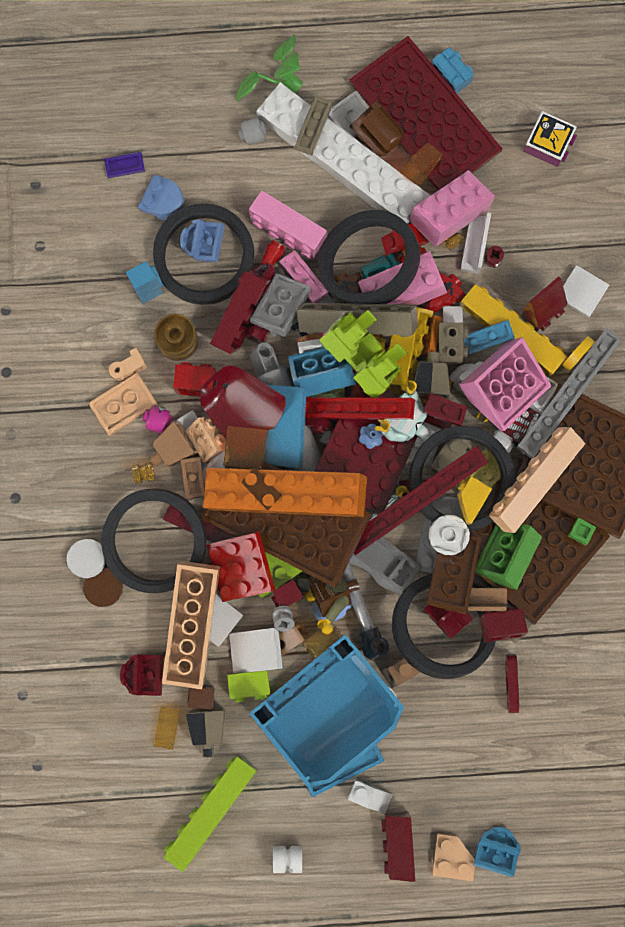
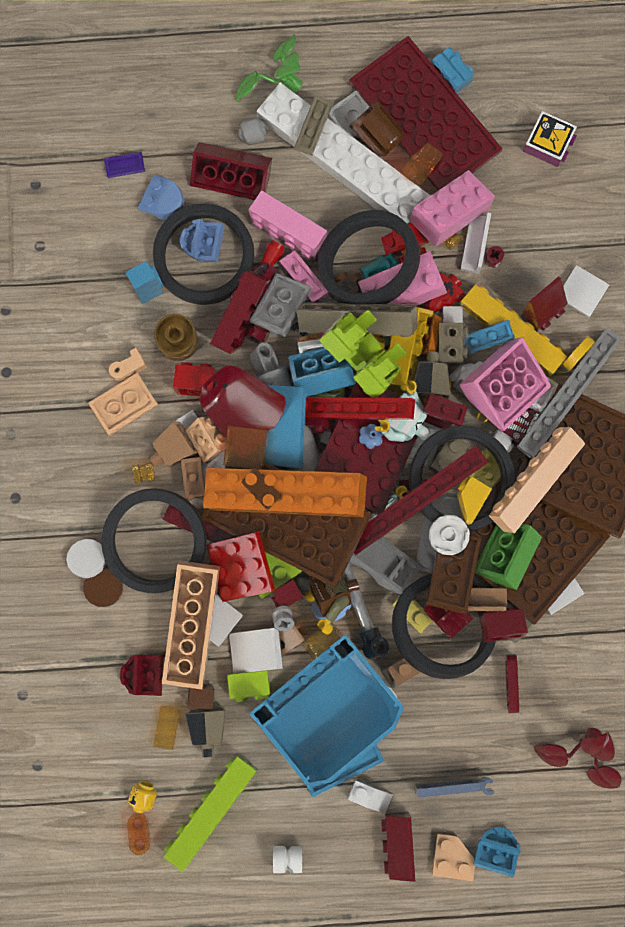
dark pink head [142,405,173,434] -> none
bright green plate [568,517,596,546] -> none
none -> clear orange plate [127,813,150,855]
none -> yellow head [128,781,157,813]
none -> dark red slope [190,142,273,200]
none -> light yellow plate [392,599,433,633]
none -> sand blue tile [415,777,494,798]
none -> dark red plant [534,728,622,789]
none -> white tile [547,578,585,615]

